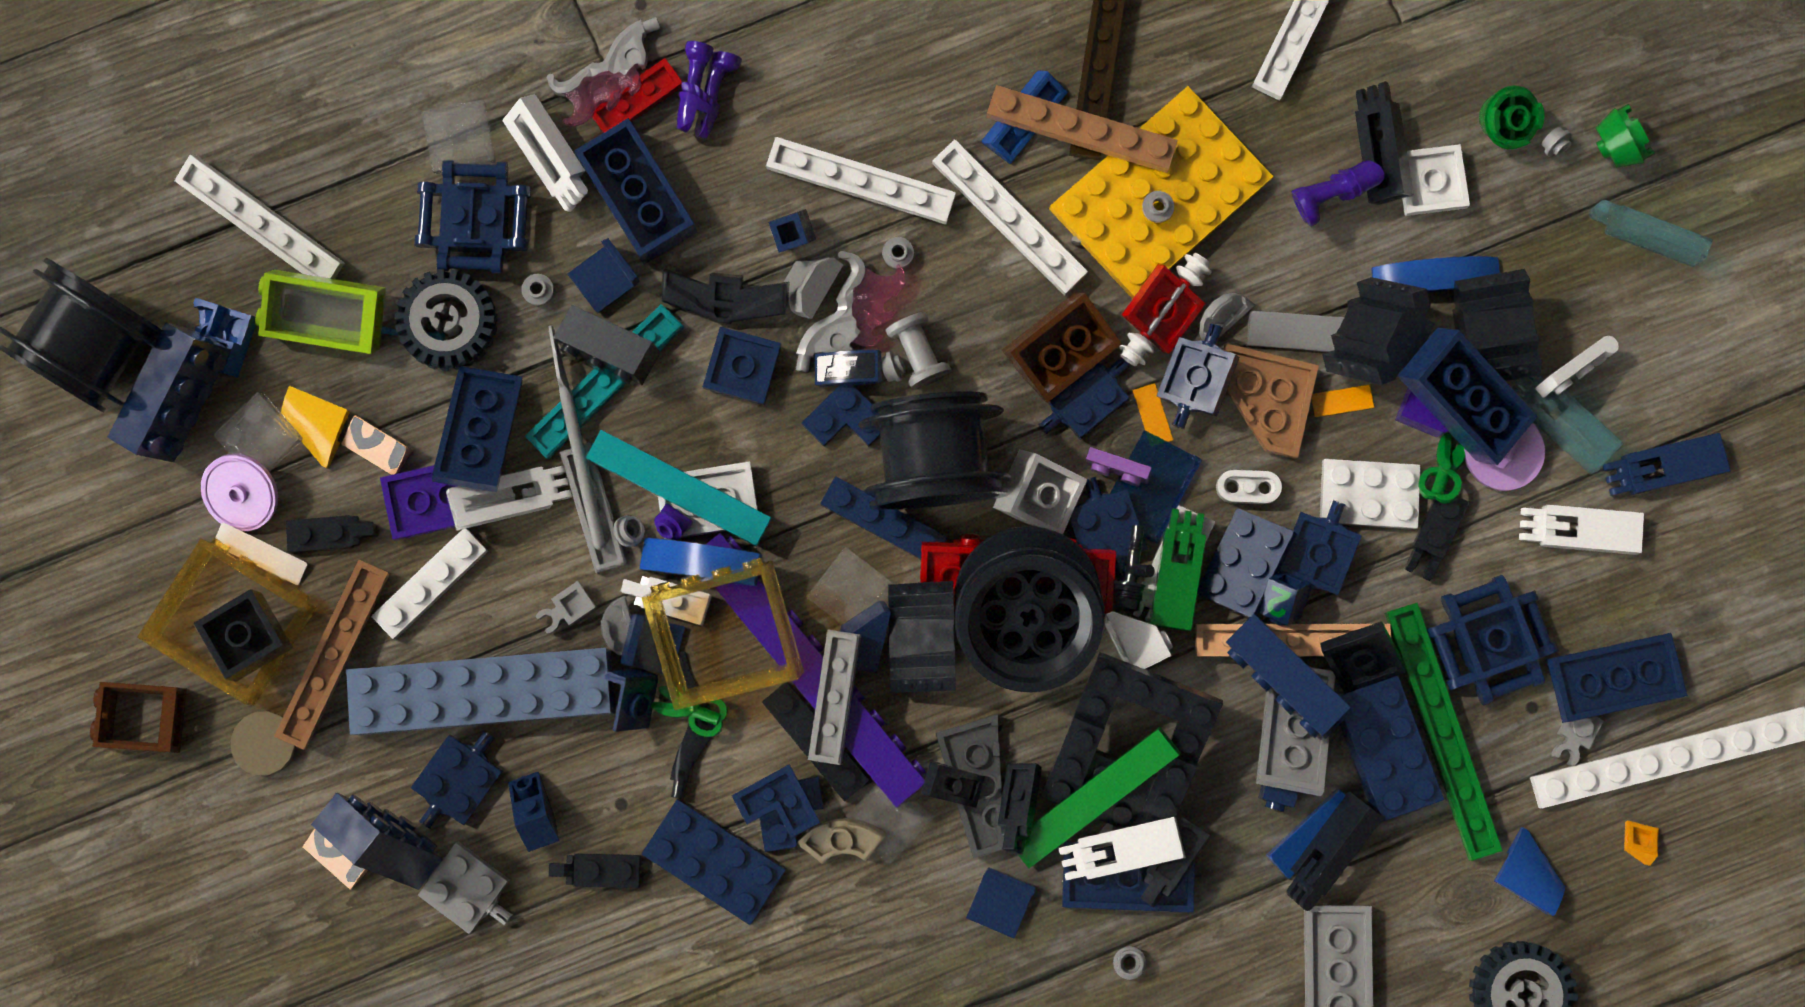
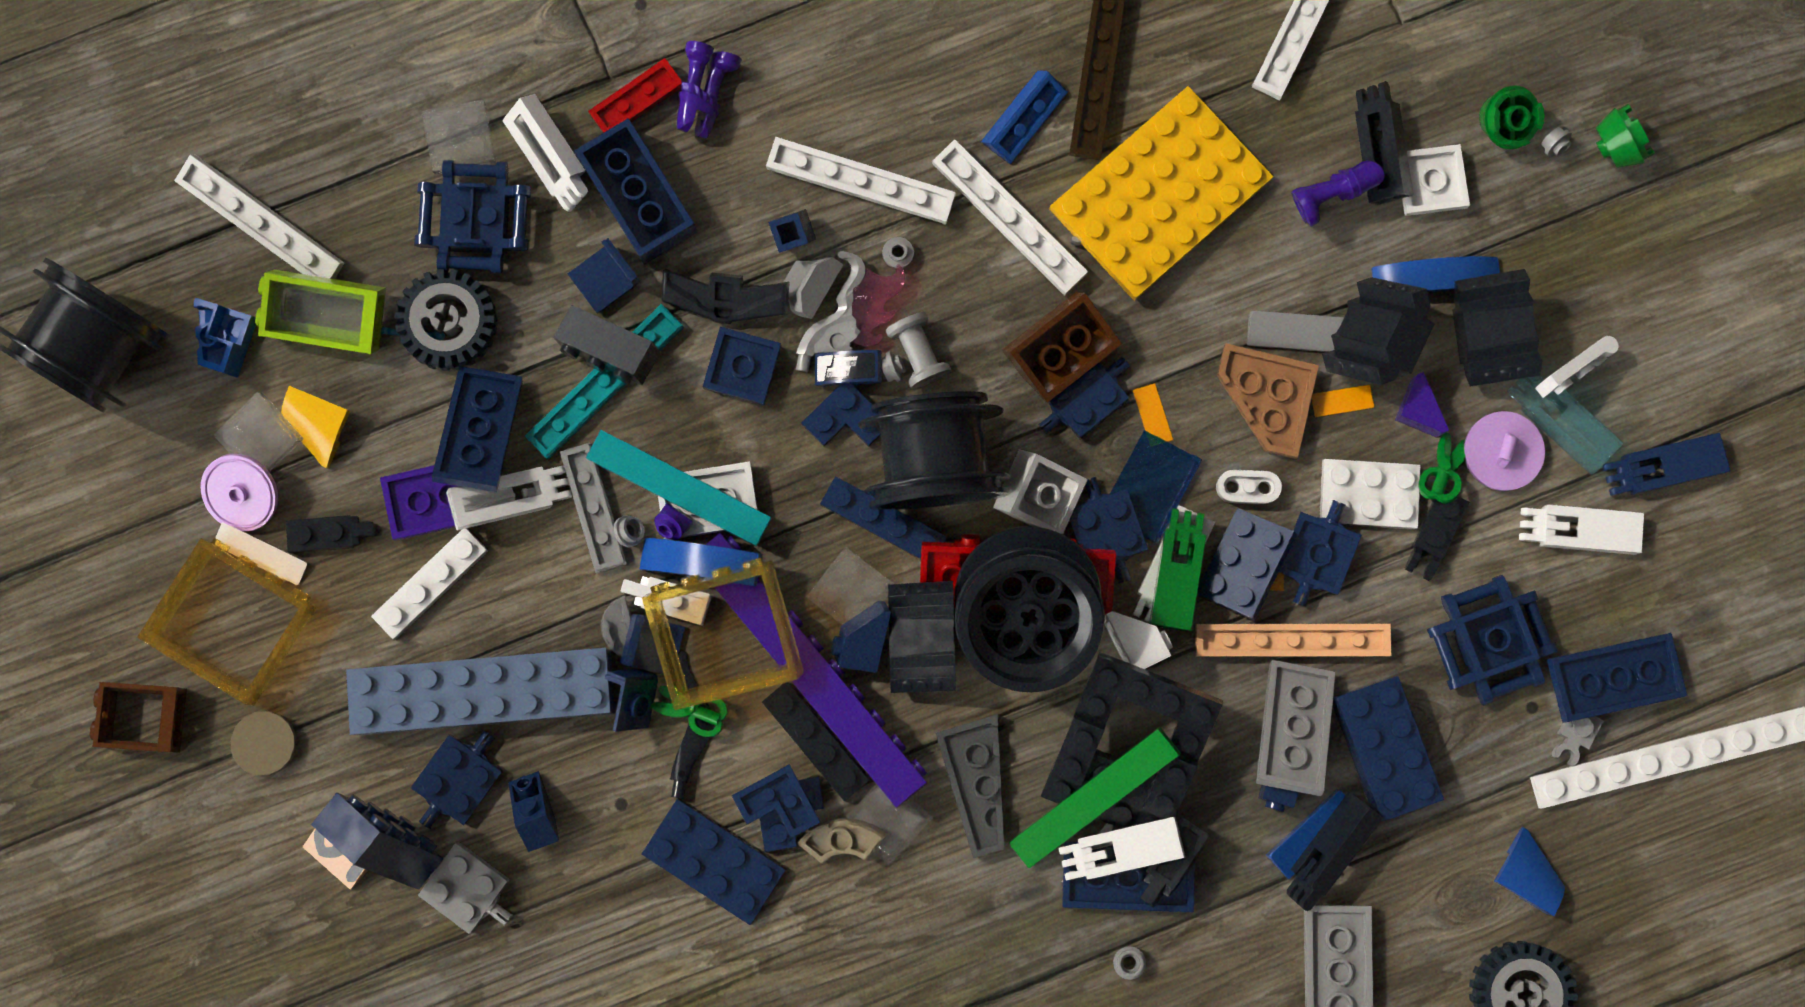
dark blue brick [107,322,231,462] -> none
black brick [194,589,293,682] -> none
medium nougat plate [274,560,390,750] -> none
slope [341,415,413,475] -> none
light grey plate [522,274,554,306] -> none
light grey plate [535,581,597,634] -> none
piece [547,17,661,126] -> none
light grey piece [548,325,605,550] -> none
black hinge [549,853,641,888] -> none
light grey tile [808,630,861,765] -> none
black slope [921,762,985,808] -> none
dark blue piece [966,867,1036,938] -> none
medium nougat plate [986,85,1178,173] -> none
black hinge [998,763,1042,855] -> none
medium lavender plate [1086,447,1152,486] -> none
black piece [1114,525,1155,611] -> none
red plate [1119,253,1212,366] -> none
light grey plate [1142,191,1174,223] -> none
plate [1157,323,1240,429] -> none
light grey plate [1199,293,1255,341] -> none
dark blue brick [1226,614,1353,739] -> none
dark blue brick [1259,571,1311,626] -> none
black plate [1320,621,1406,693] -> none
green plate [1384,603,1503,861] -> none
dark blue brick [1398,328,1537,465] -> none
clear light blue hinge [1589,200,1713,267] -> none
light orange slope [1624,820,1659,866] -> none

